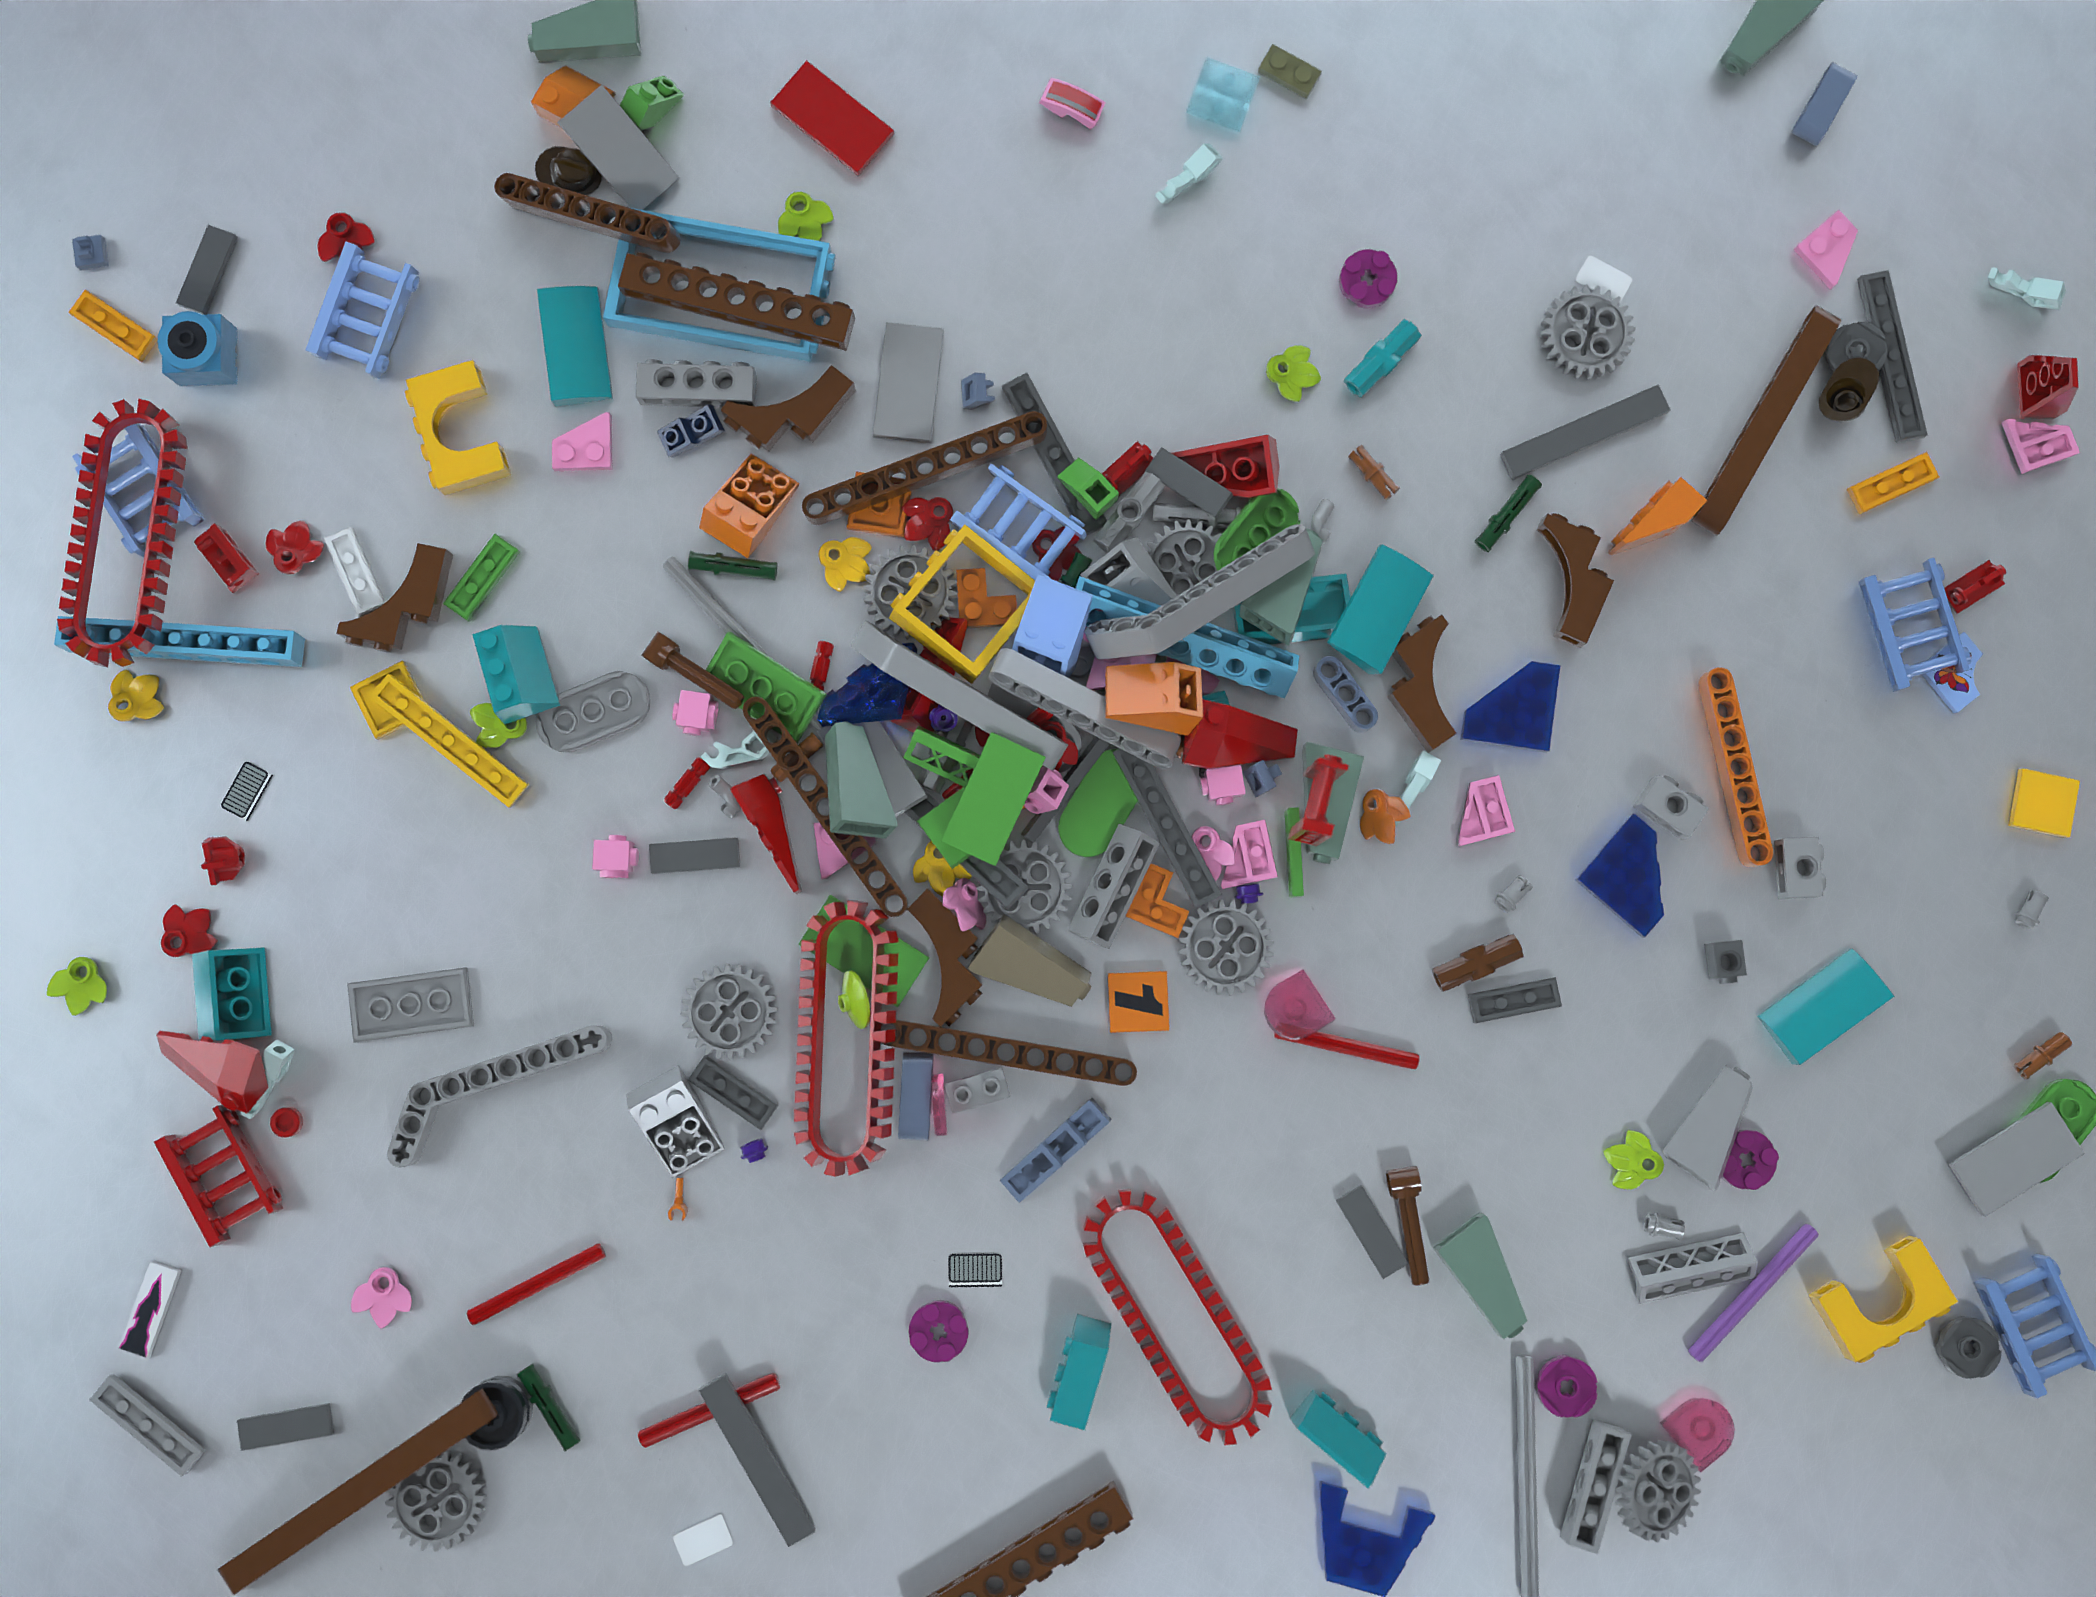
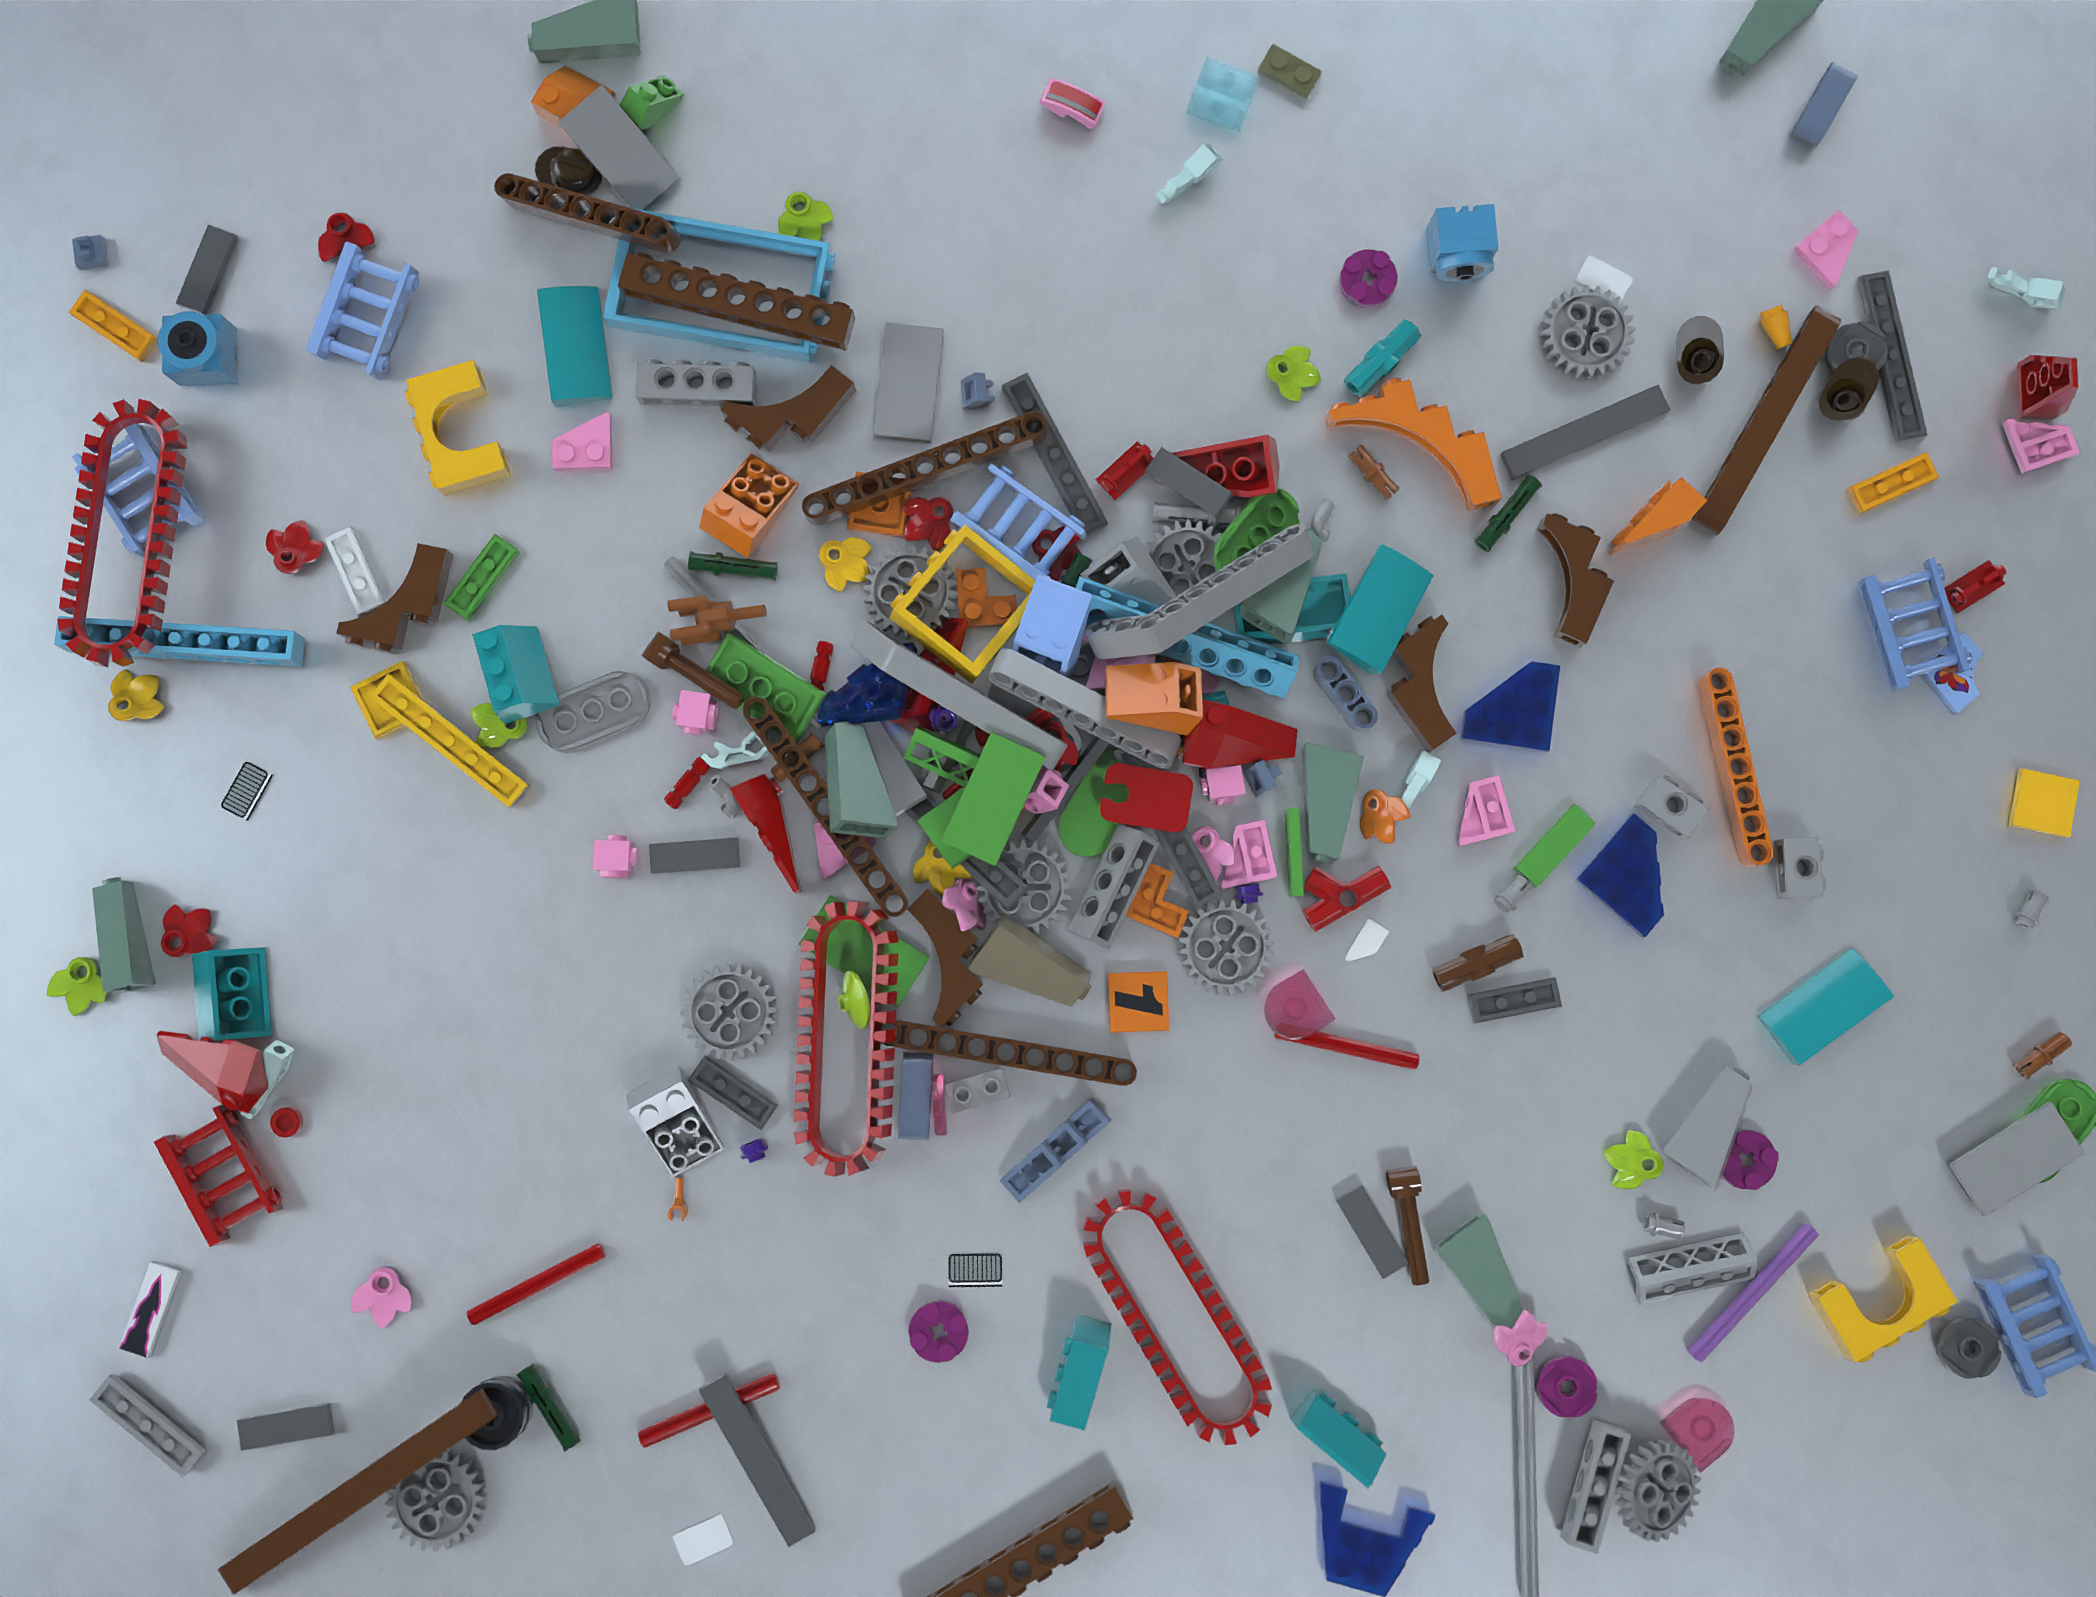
red hinge [194,523,259,593] -> none
red piece [201,836,245,886] -> none
light grey tile [347,967,474,1042] -> none
light grey beam [387,1026,612,1167] -> none
dark blue slope [657,404,725,457] -> none
red tile [770,60,894,176] -> none
bright green slope [1057,457,1119,520] -> none
light grey piece [1093,471,1165,553] -> none
red fence [1288,754,1349,846] -> none
dark grey brick [1704,940,1747,984] -> none
none -> sand green slope [92,877,156,992]
none -> dark orange plant [667,595,767,646]
none -> red piece [1100,763,1193,833]
none -> red piece [1302,866,1392,932]
none -> orange arch [1325,378,1502,511]
none -> white sticker [1345,918,1389,962]
none -> dark azure piece [1426,204,1498,282]
none -> bright pink plate [1494,1310,1547,1366]
none -> bright green tile [1514,804,1596,888]
none -> dark brown piece [1676,316,1724,385]
none -> light orange cone [1759,304,1793,350]

